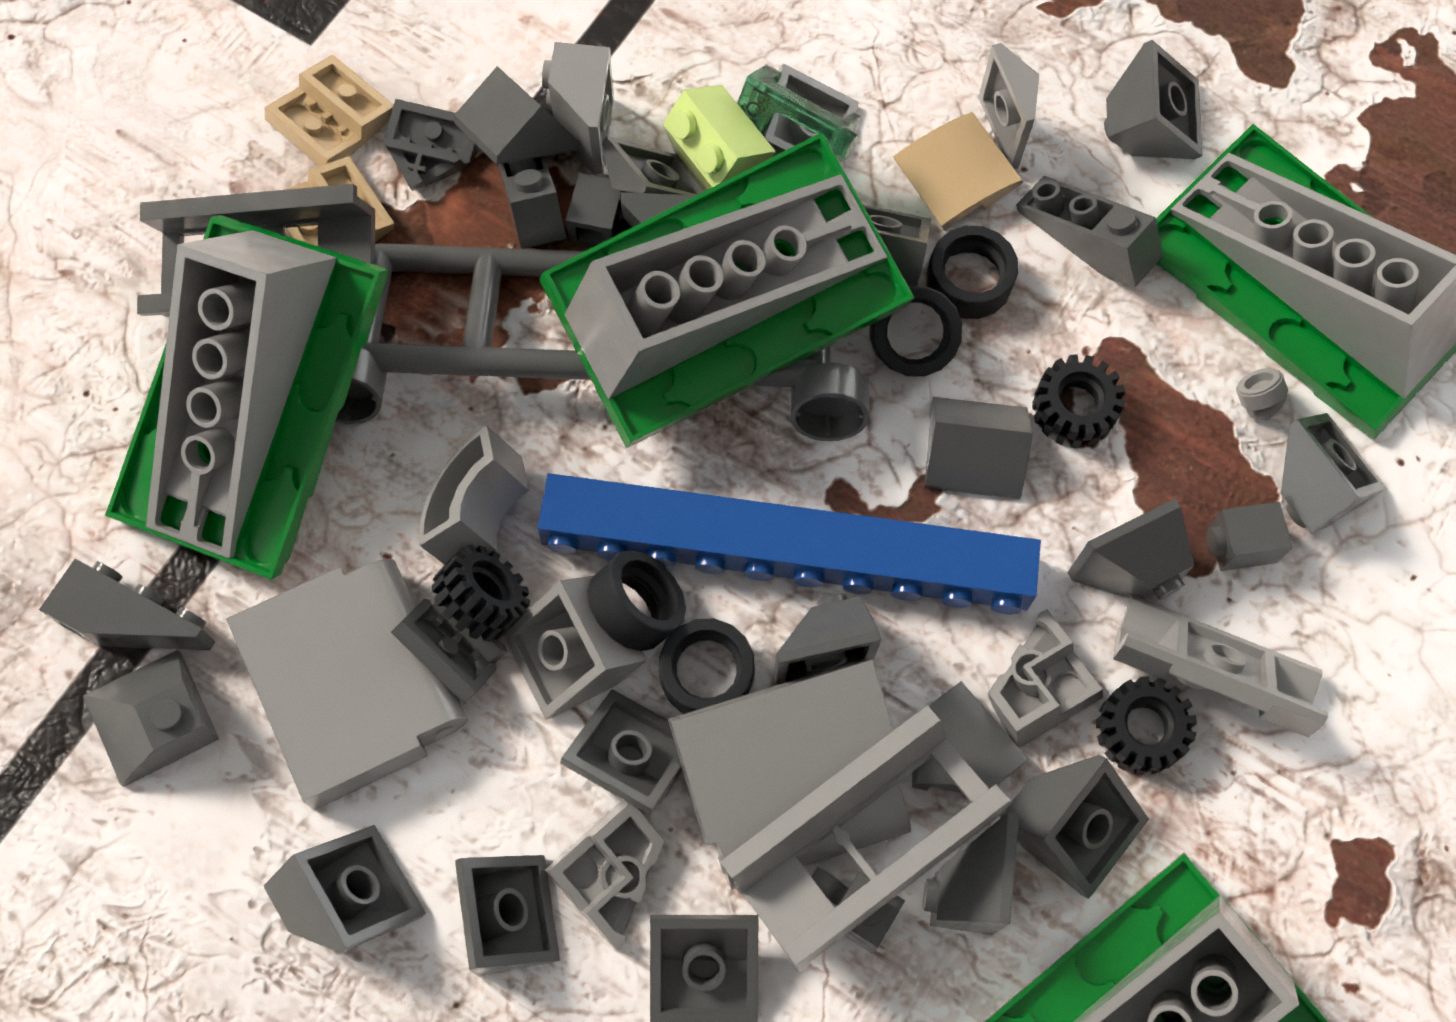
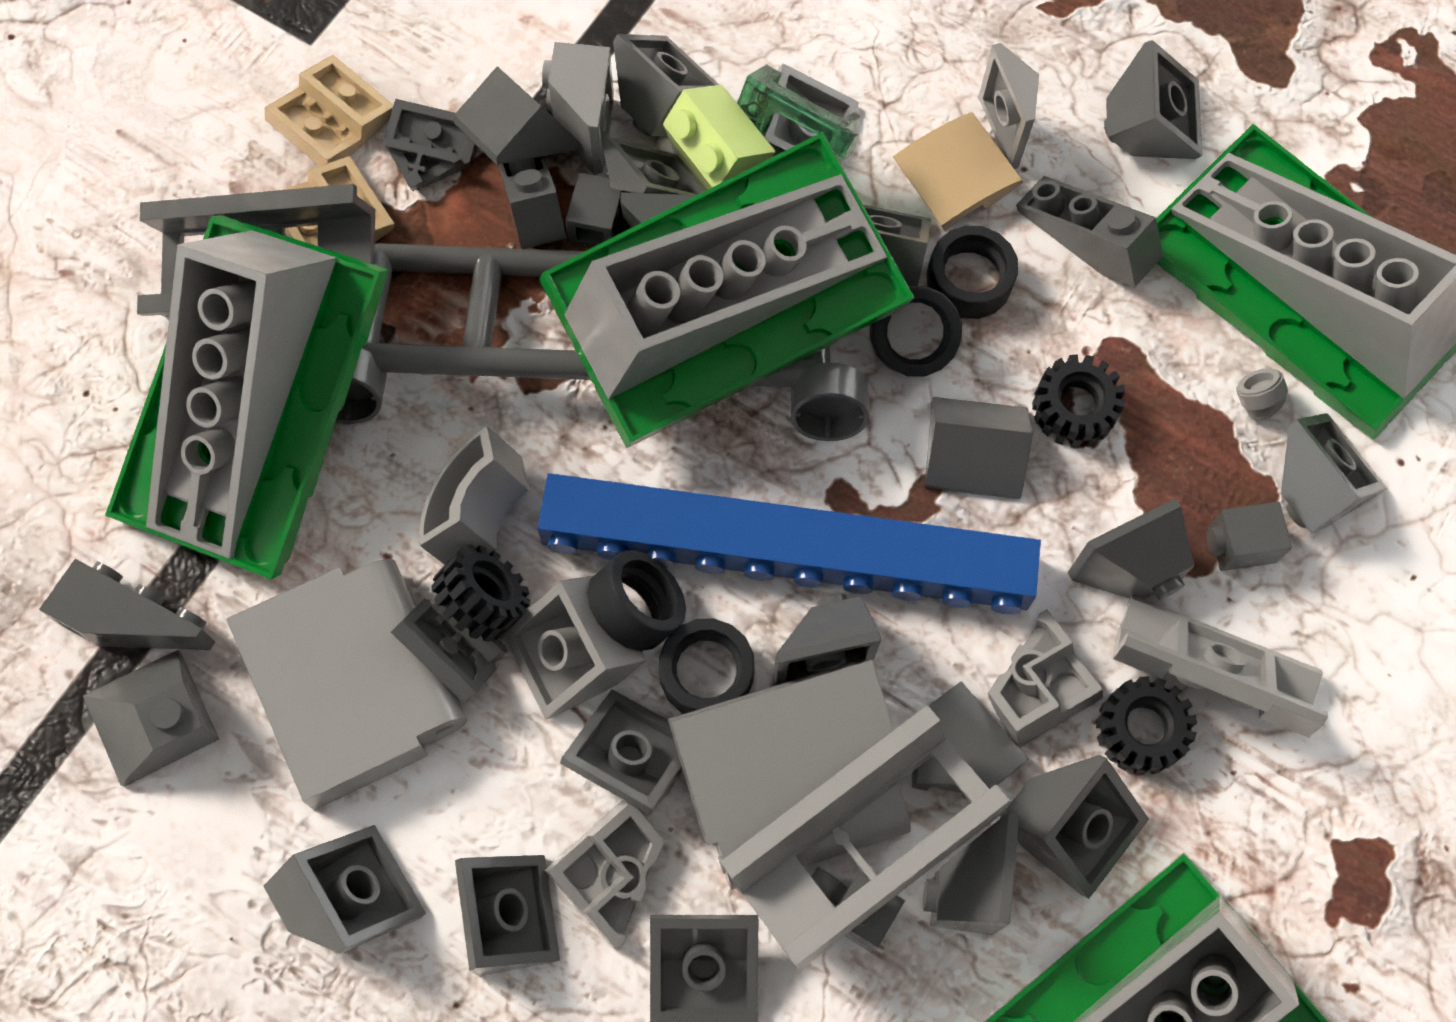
none -> dark grey slope [613,34,719,137]

